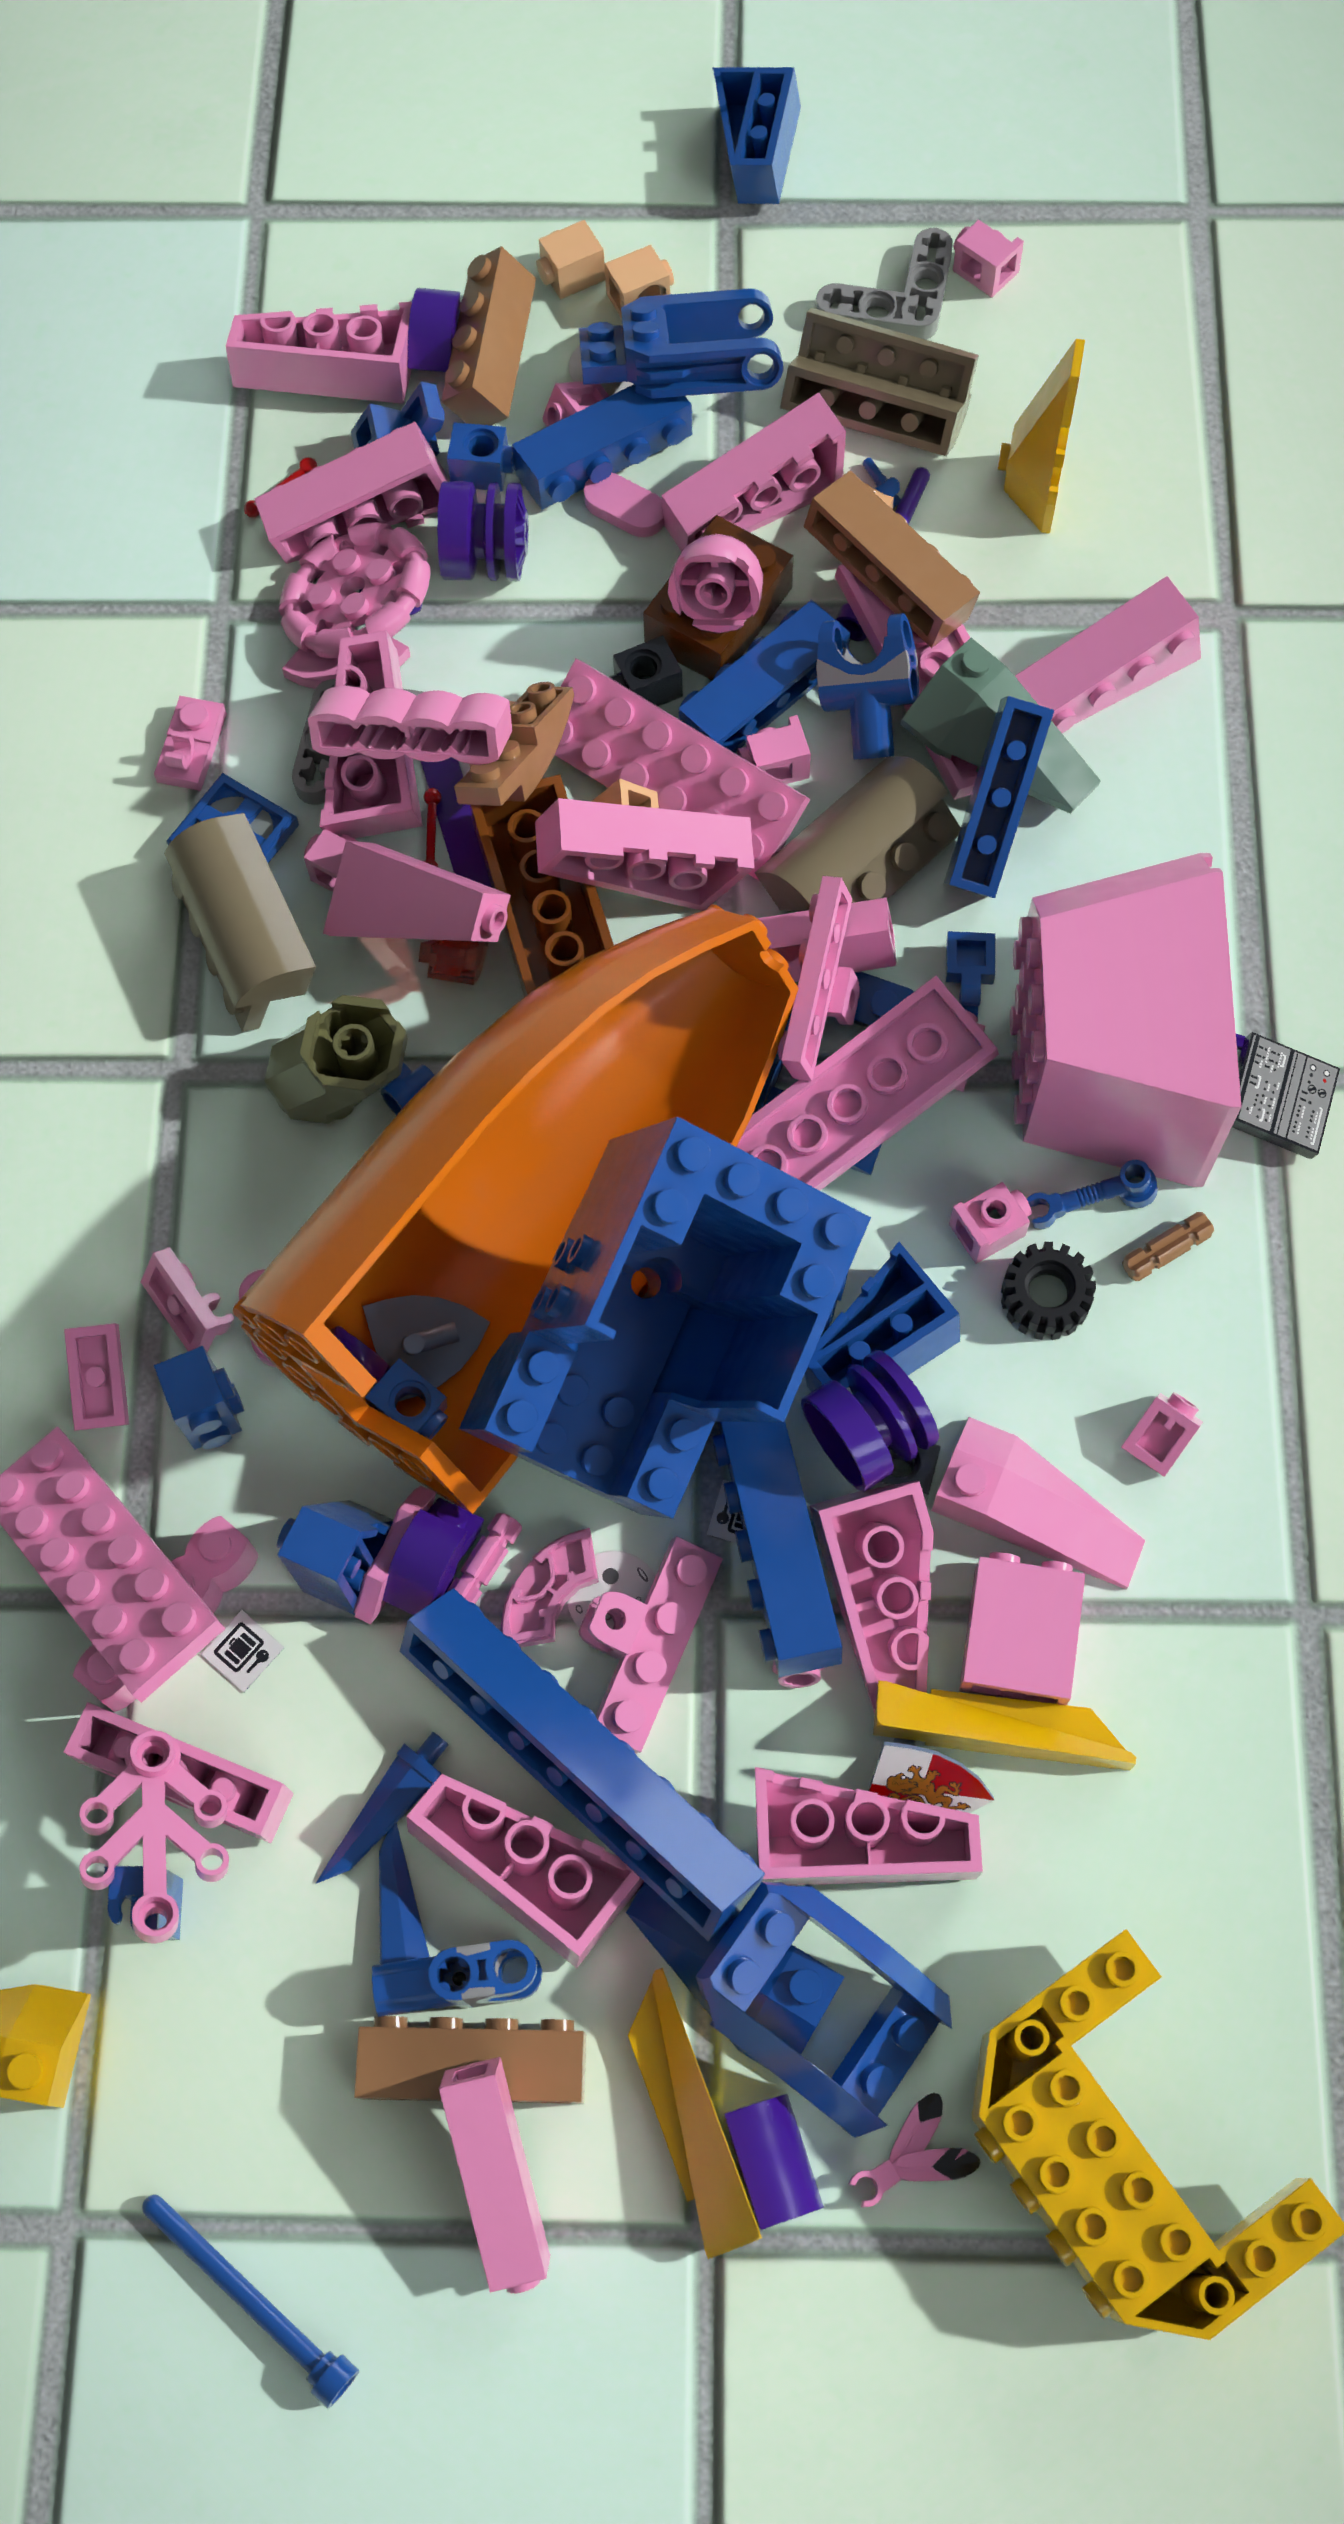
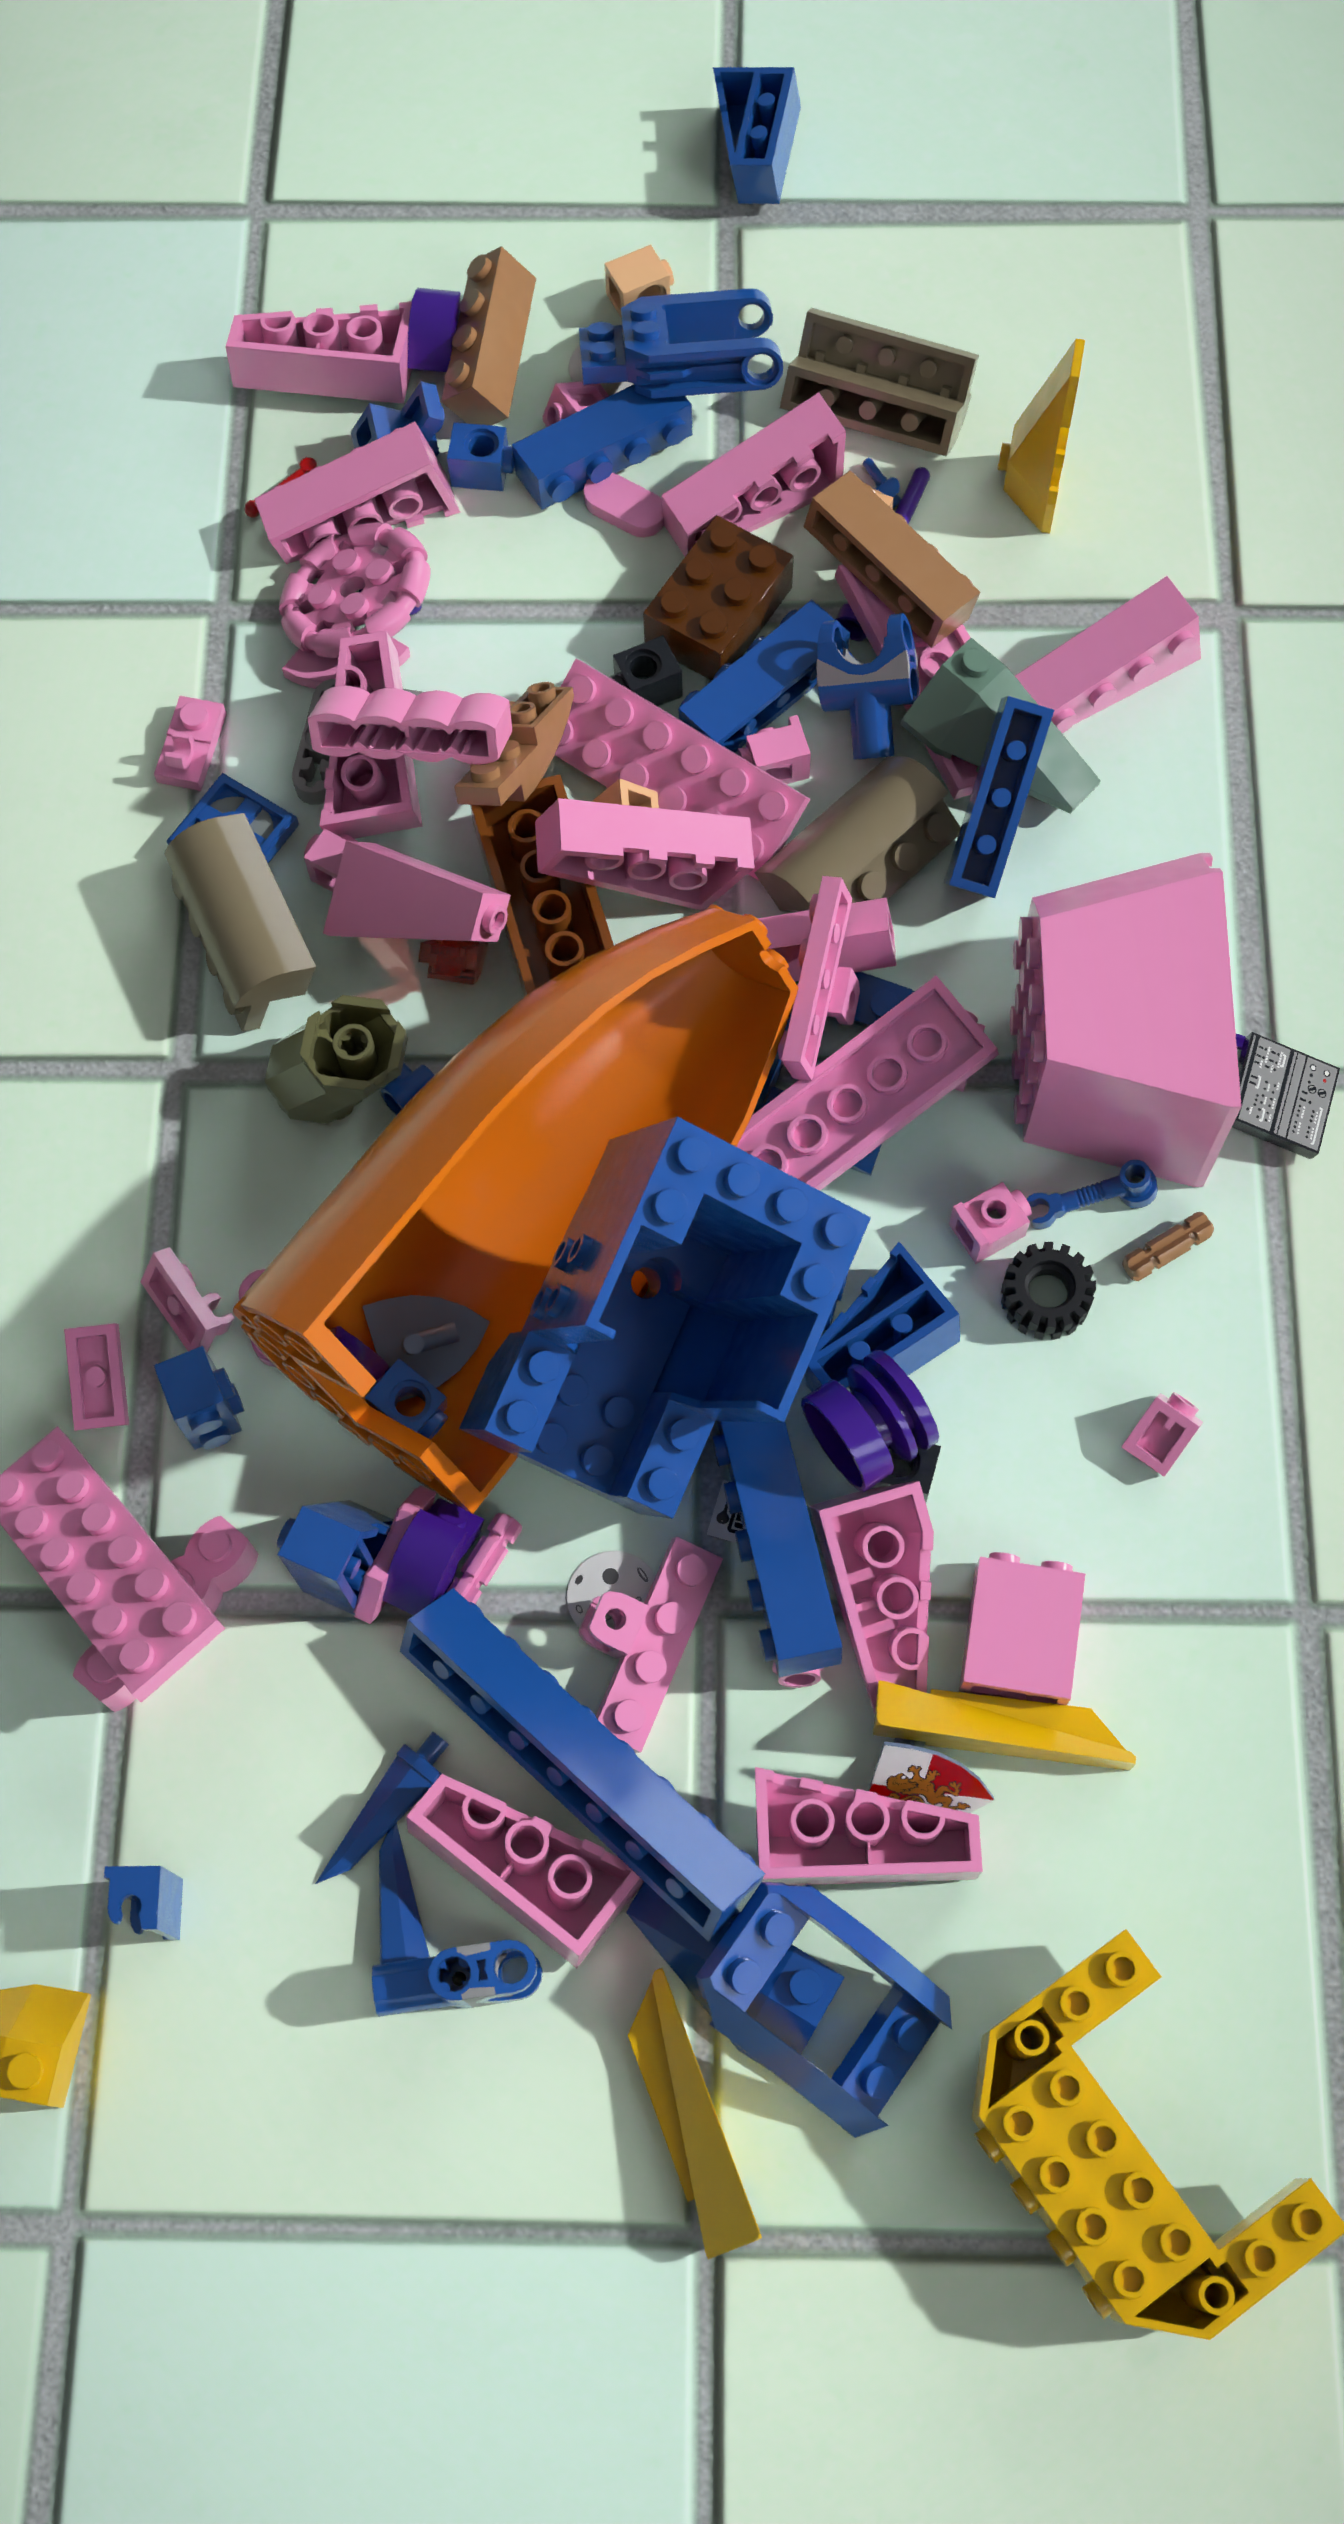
bright pink brick [63,1702,294,1844] -> none
bright pink plant [79,1730,229,1944] -> none
blue piece [142,2195,360,2409] -> none
white sticker [201,1610,285,1692] -> none
medium nougat brick [355,2016,586,2104] -> none
dark purple sticker [421,757,492,888] -> none
red hinge [423,788,442,867] -> none
dark purple wheel [437,481,529,582] -> none
bright pink brick [439,2057,551,2294] -> none
bright pink tile [501,1528,599,1648] -> none
light nougat brick [536,220,605,300] -> none
bright pink cylinder [668,534,763,633] -> none
dark purple brick [724,2094,824,2230] -> none
light grey beam [816,228,953,340] -> none
bright pink piece [848,2093,981,2208] -> none
bright pink wedge [931,1417,1146,1590] -> none
blue plate [945,931,996,1018] -> none
bright pink brick [953,219,1024,298] -> none

